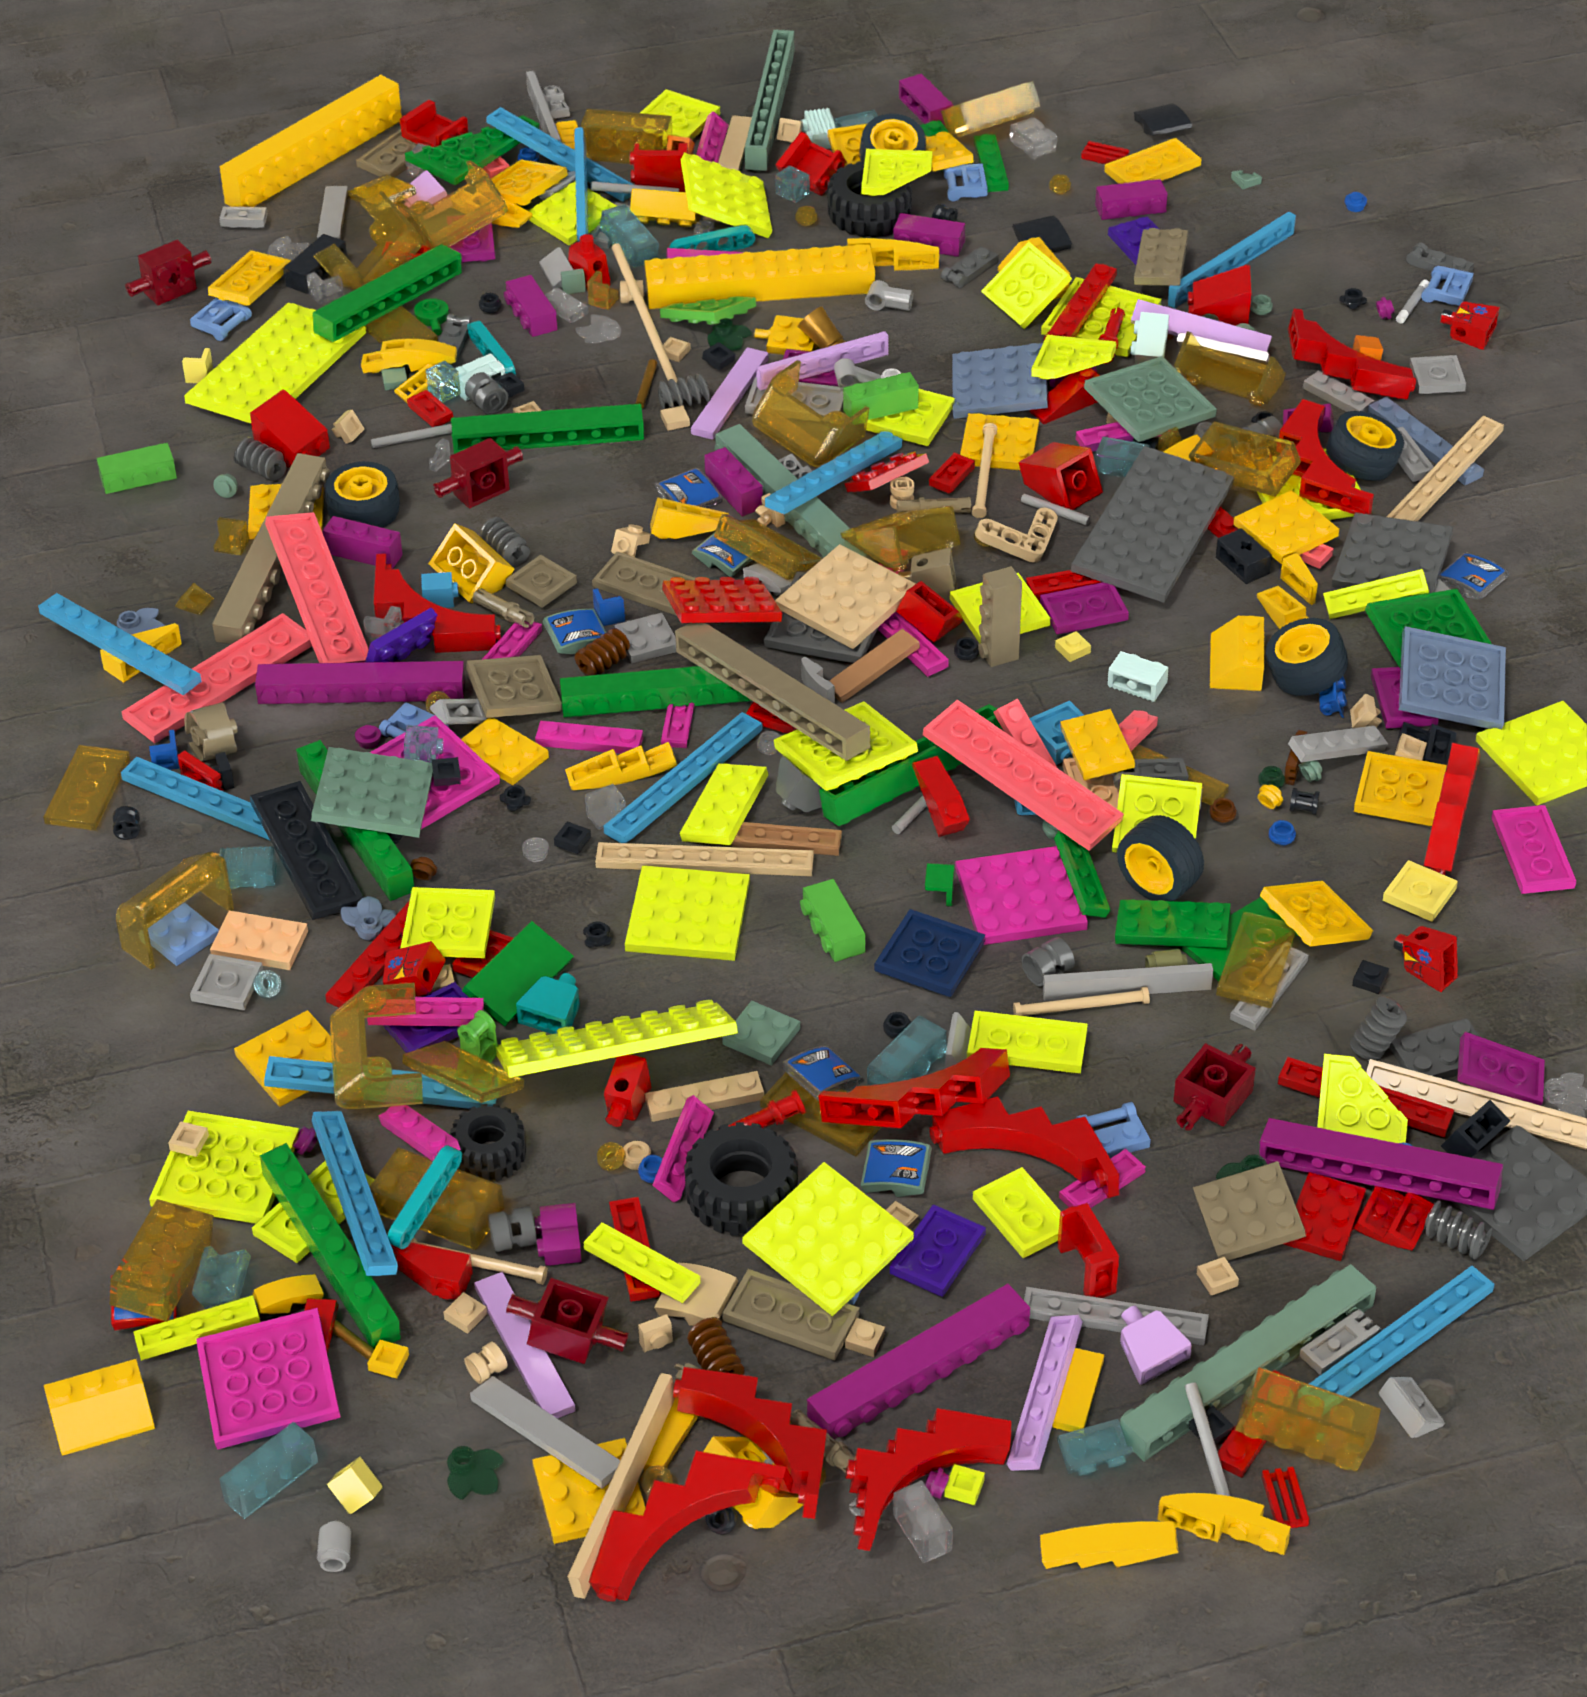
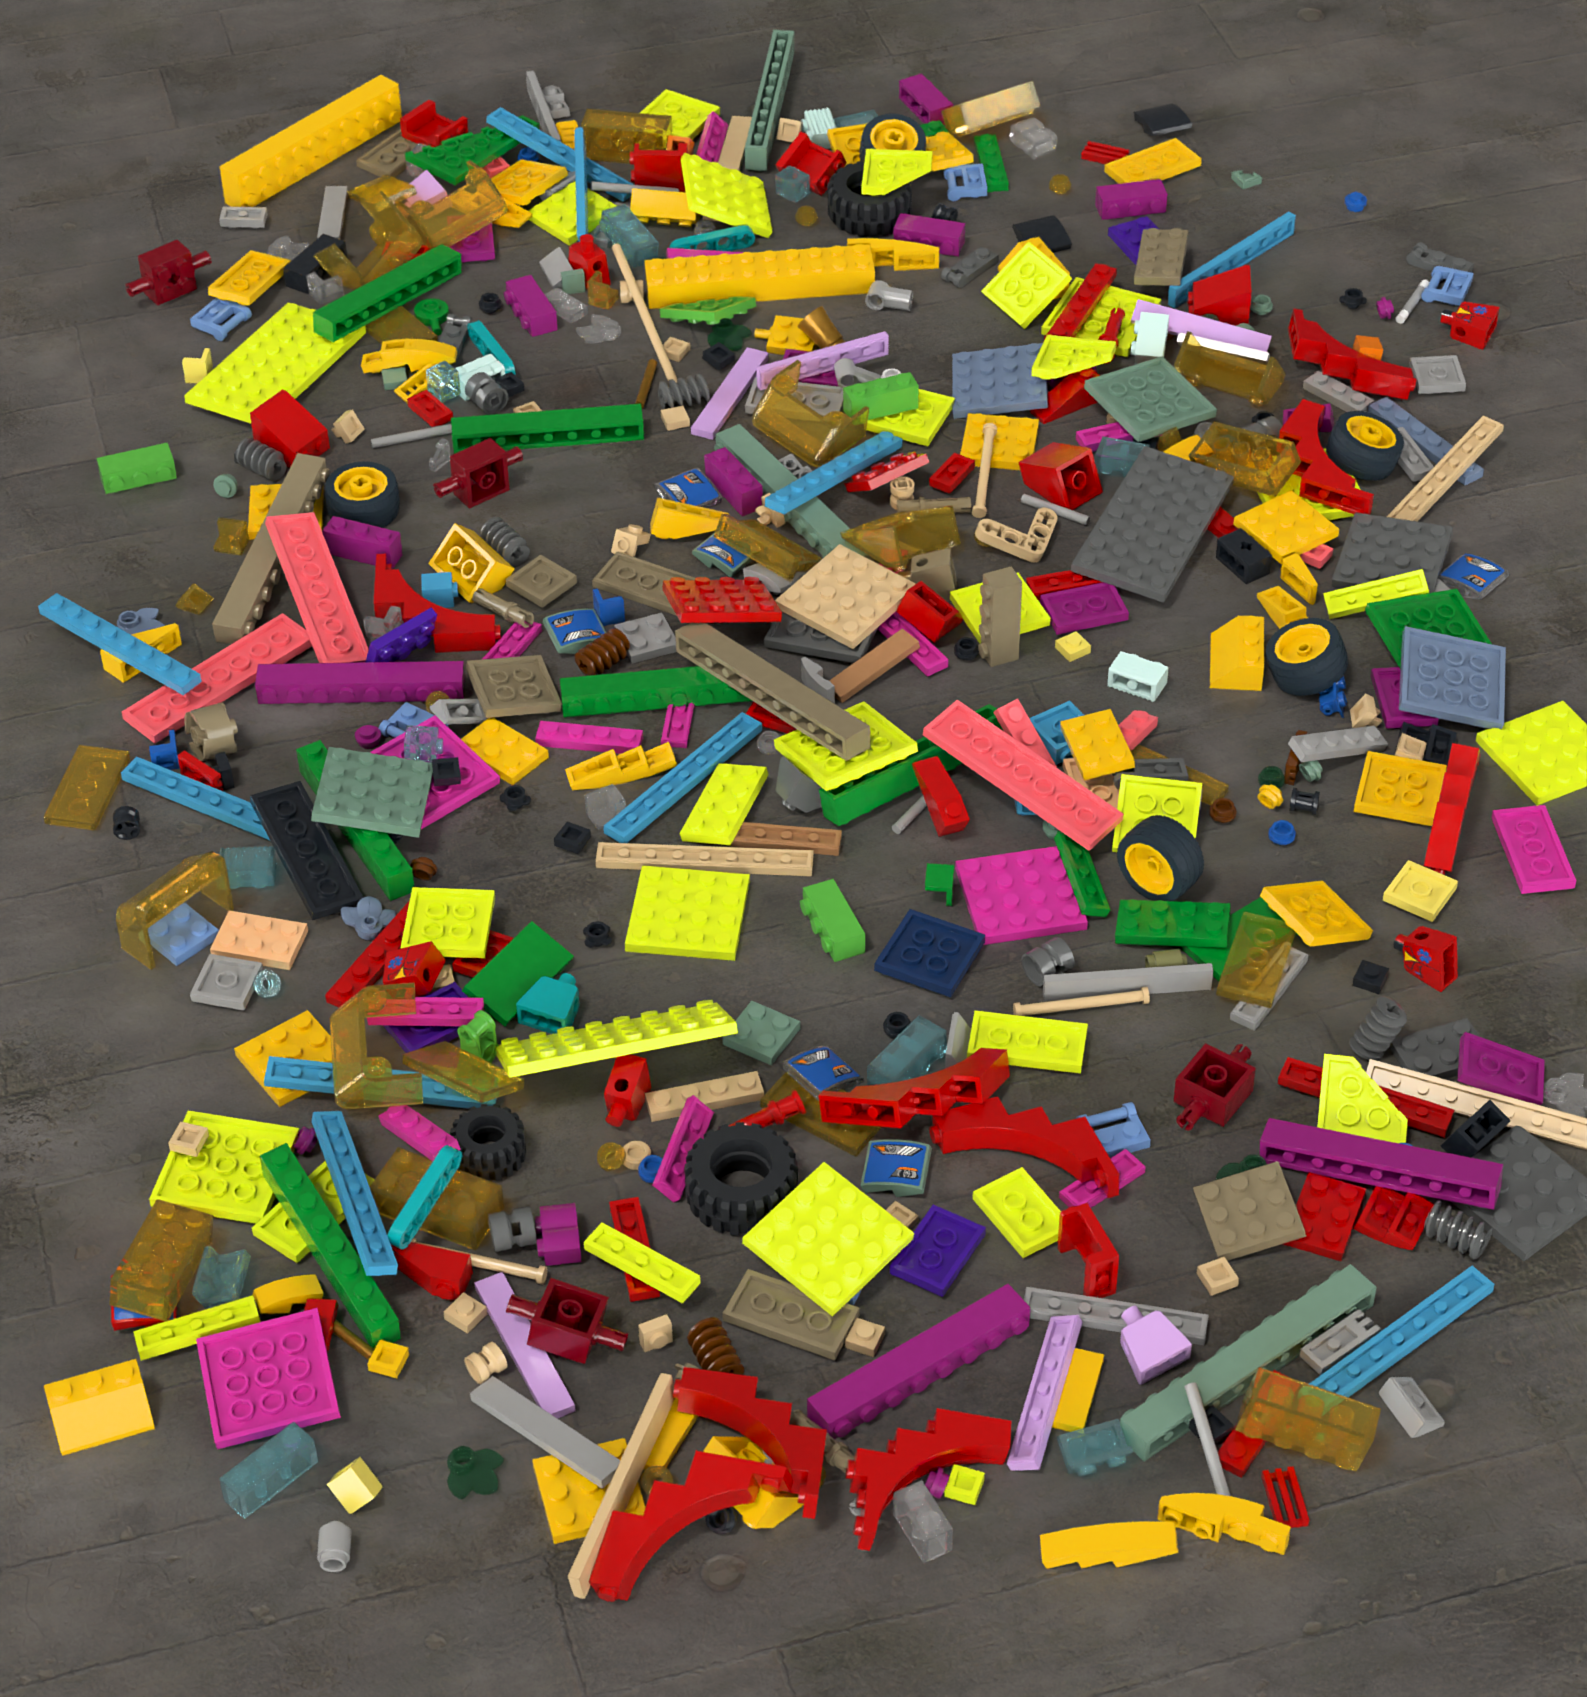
clear plate [522,837,549,862] -> none
tan slope [654,1262,738,1326] -> none

